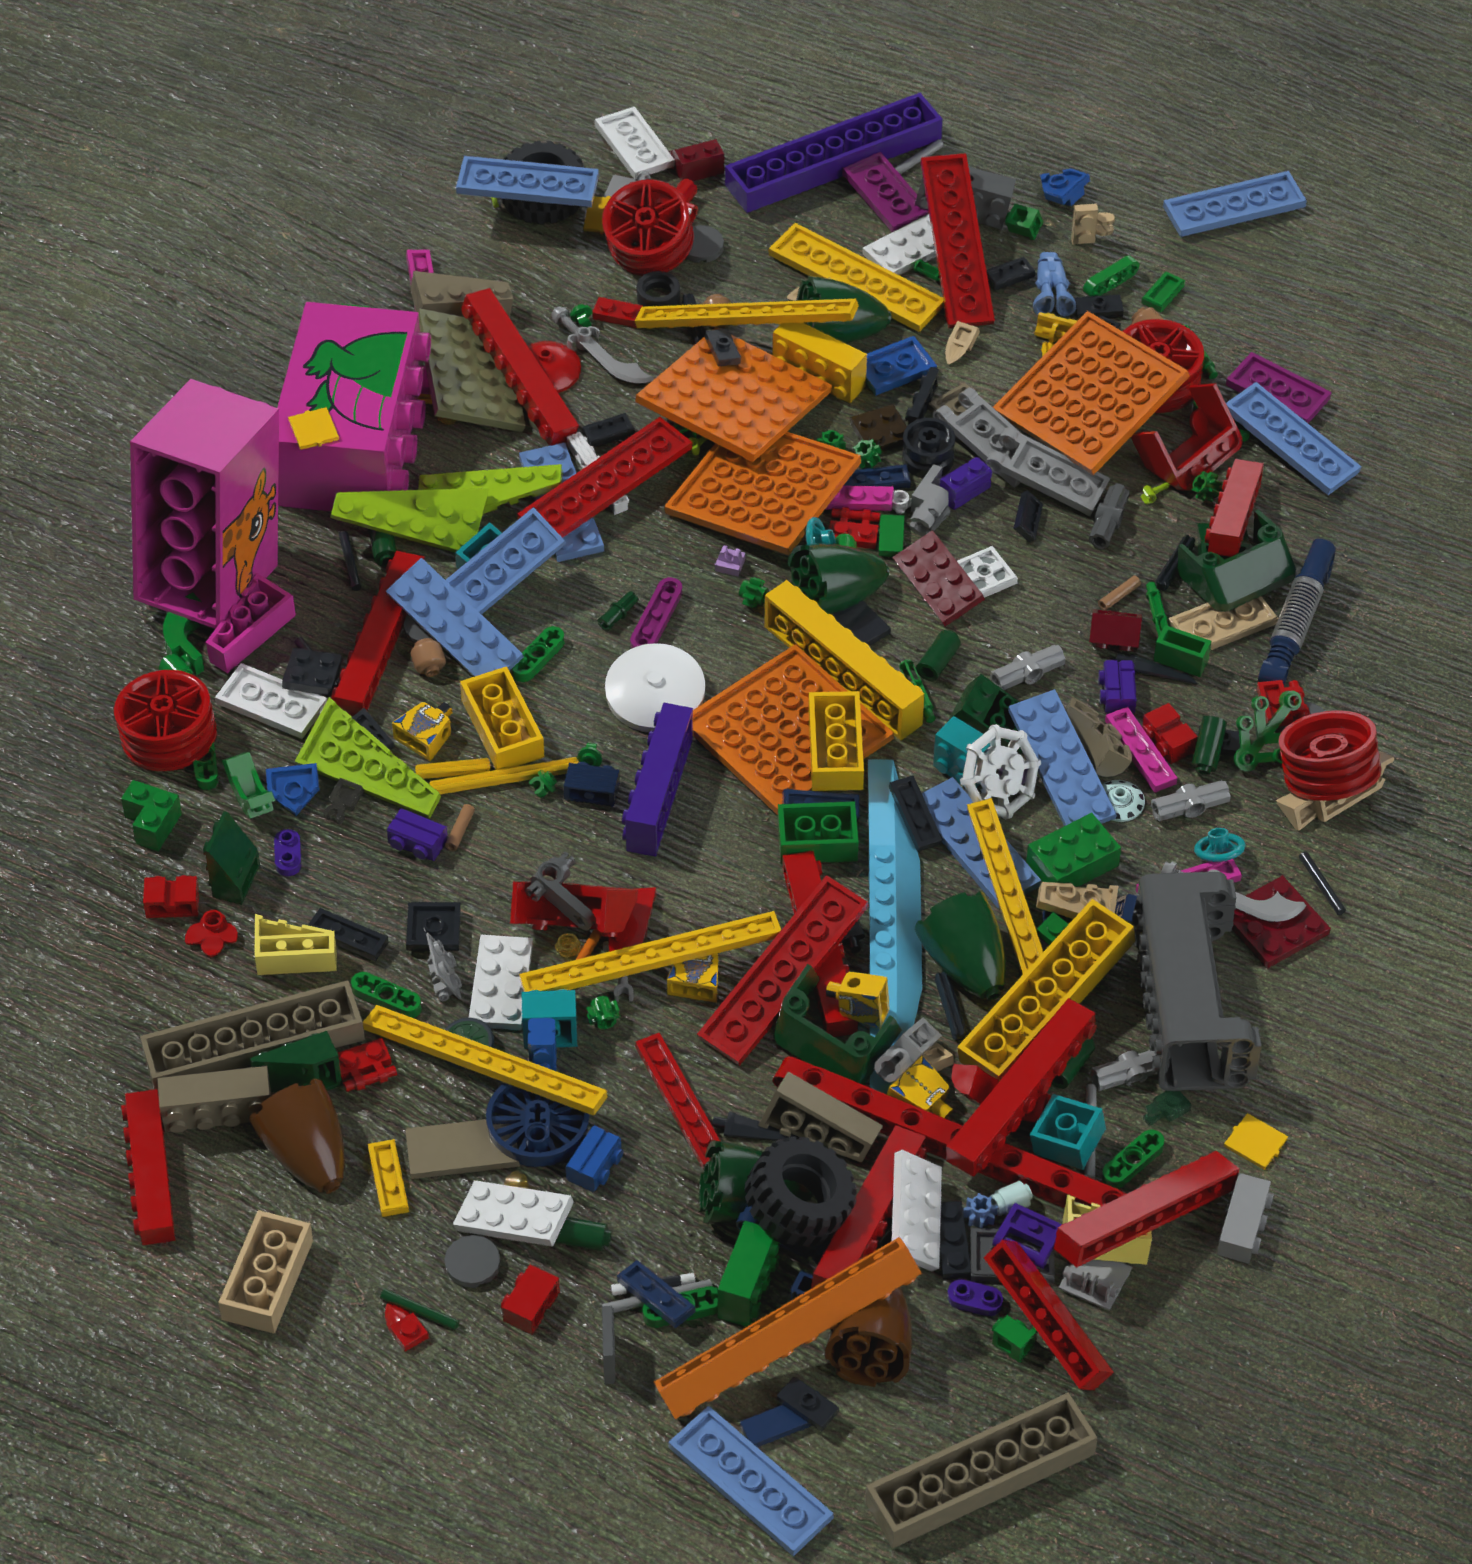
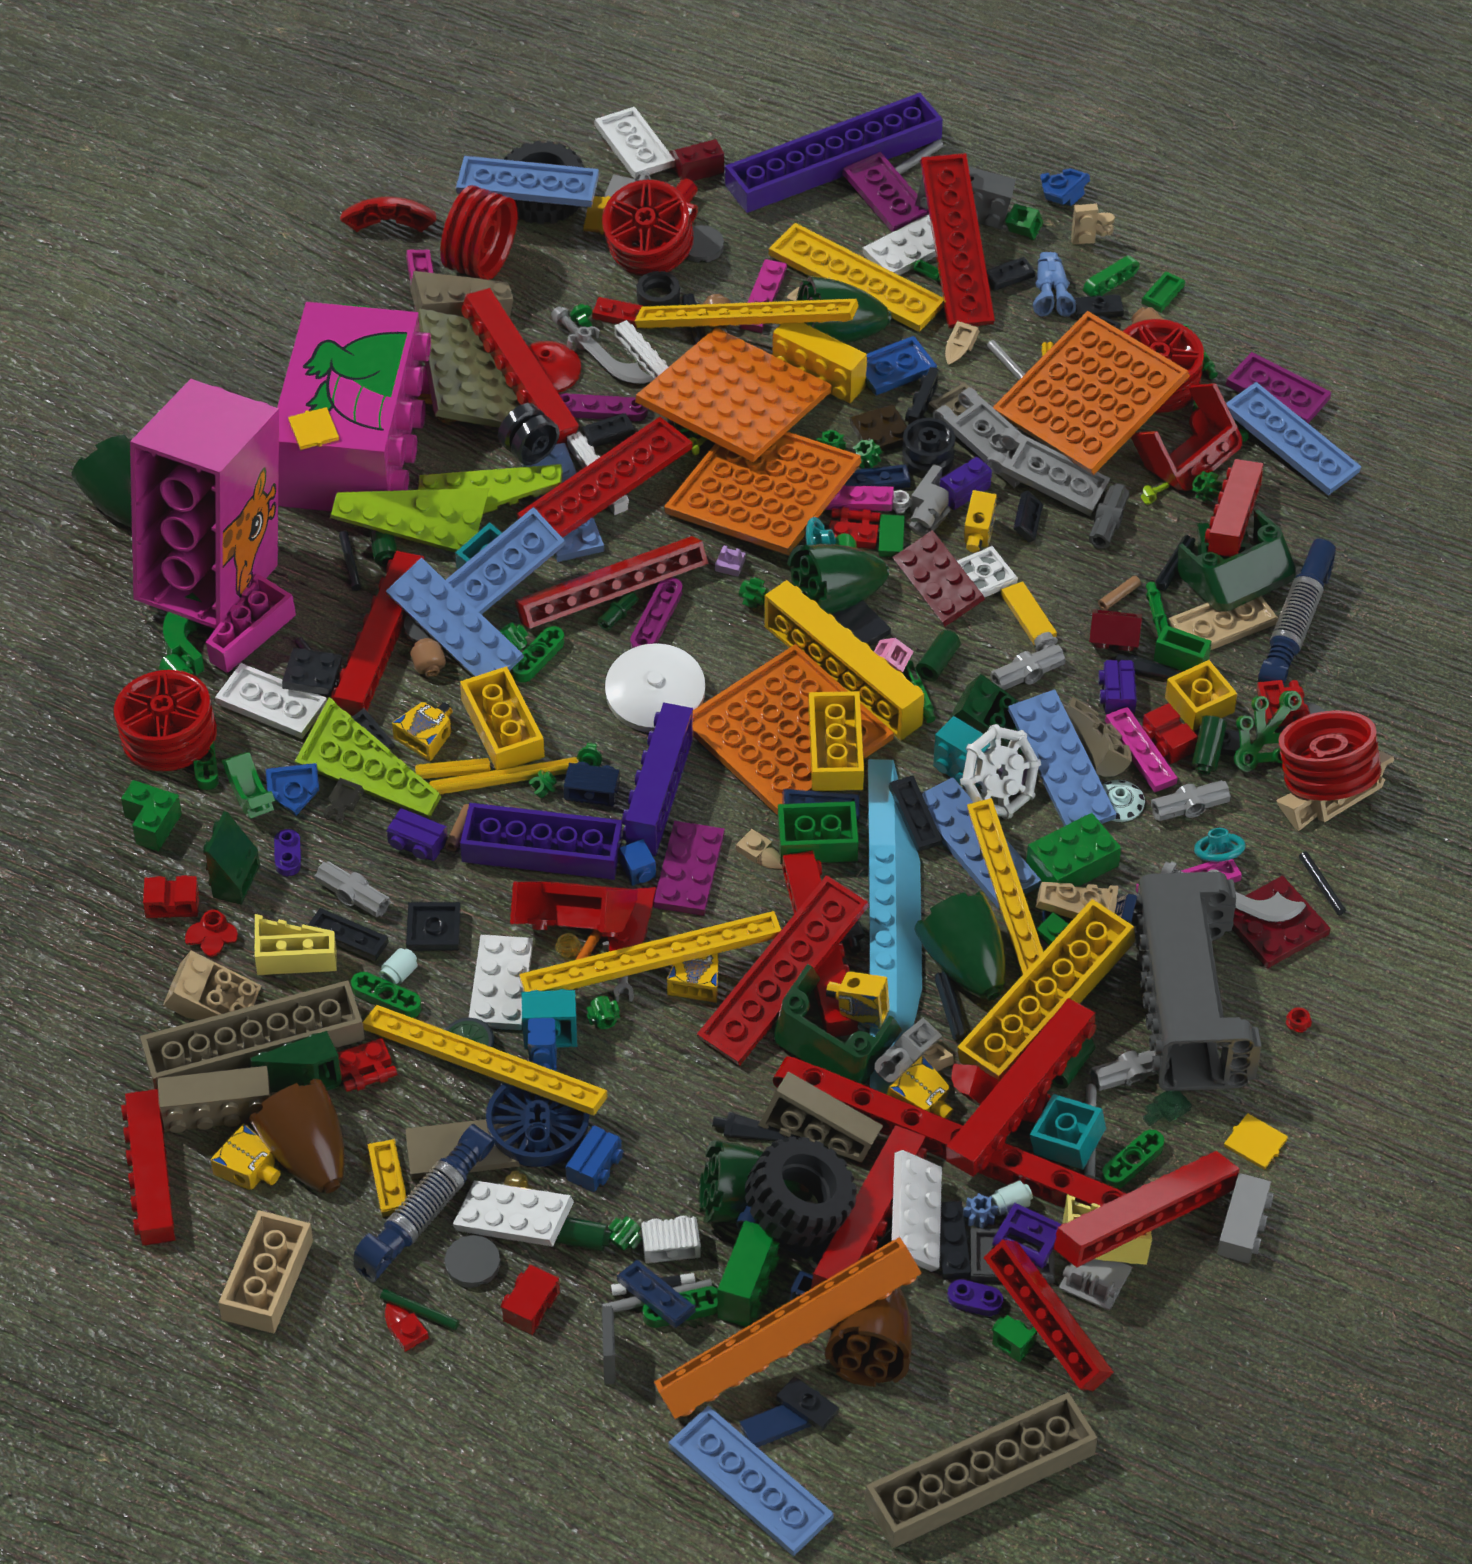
light grey hinge [426,933,462,1001] -> none
dark grey piece [525,852,596,931] -> none
red plate [635,1032,720,1171] -> none
black plate [705,328,741,367] -> none
yellow hips [1034,312,1077,343] -> none
medium blue plate [1163,171,1307,237] -> none
none -> dark green cylinder [71,435,132,529]
none -> tan slope [163,951,261,1020]
none -> yellow torso [210,1124,280,1190]
none -> light grey piece [315,861,390,918]
none -> red brick [340,196,437,232]
none -> dark blue piece [353,1124,496,1282]
none -> light aqua brick [379,948,418,985]
none -> red wheel [440,185,518,280]
none -> dark purple brick [460,803,623,880]
none -> black wheel [498,403,560,465]
none -> green gear [499,622,529,651]
none -> red brick [514,536,708,628]
none -> magenta plate [560,393,648,421]
none -> green gear [607,1216,642,1251]
none -> white piece [615,320,668,379]
none -> blue brick [619,839,656,886]
none -> white brick [641,1216,701,1263]
none -> magenta plate [653,821,725,916]
none -> tan plate [736,829,783,870]
none -> dark pink plate [740,259,787,333]
none -> bright pink brick [874,638,914,672]
none -> yellow torso [964,490,997,553]
none -> light grey bar [987,340,1025,380]
none -> yellow tile [1001,581,1057,646]
none -> light grey plate [1034,632,1058,652]
none -> yellow brick [1165,660,1237,731]
none -> red plate [1286,1007,1312,1033]

